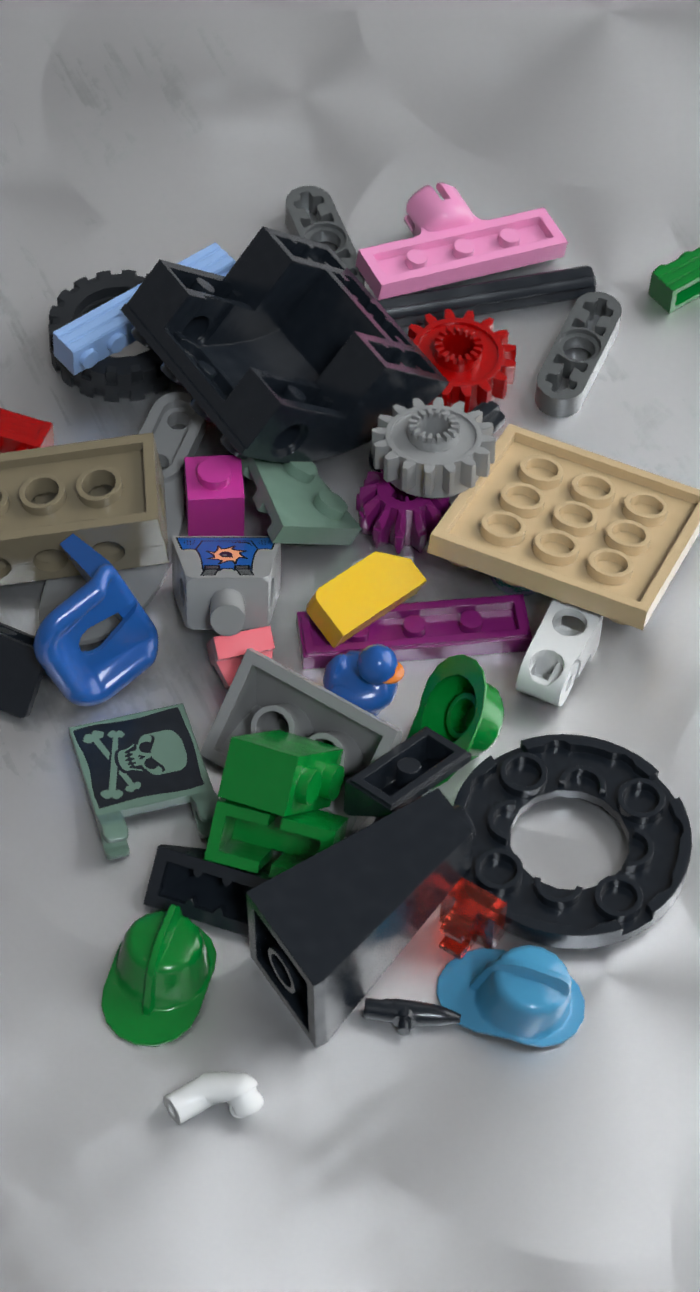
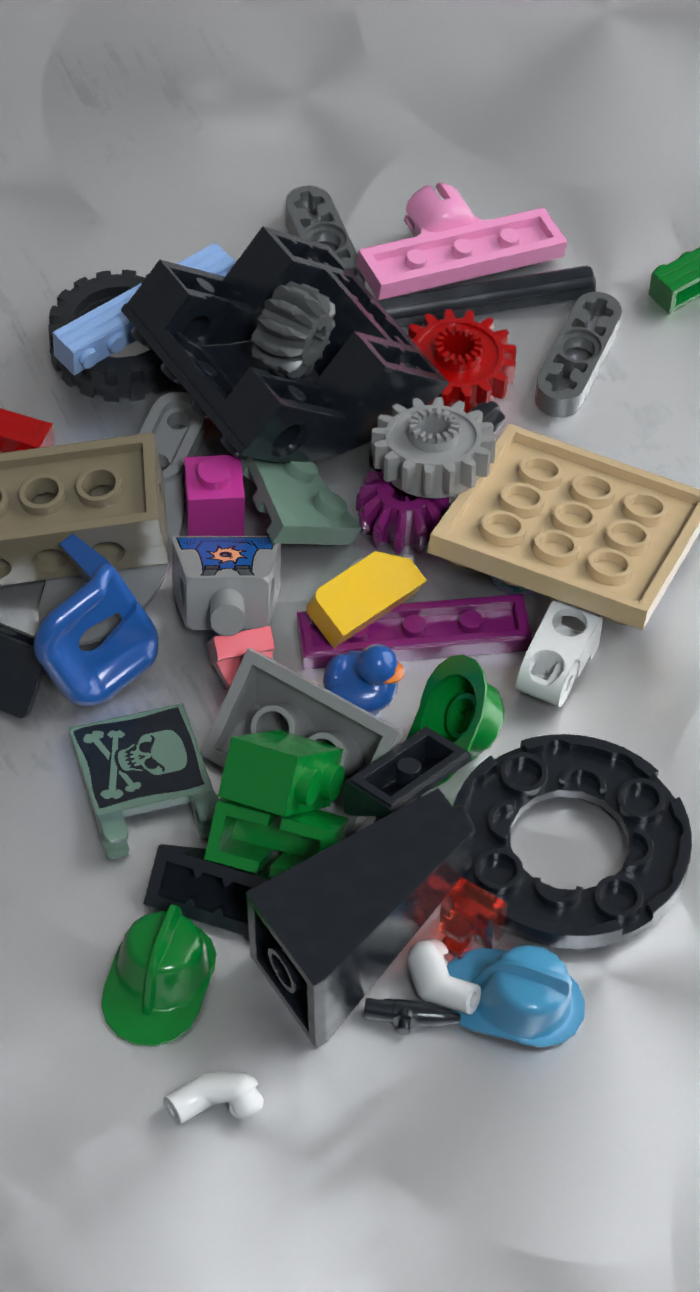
none -> dark grey gear [252,281,335,379]
none -> white arm [406,938,481,1015]

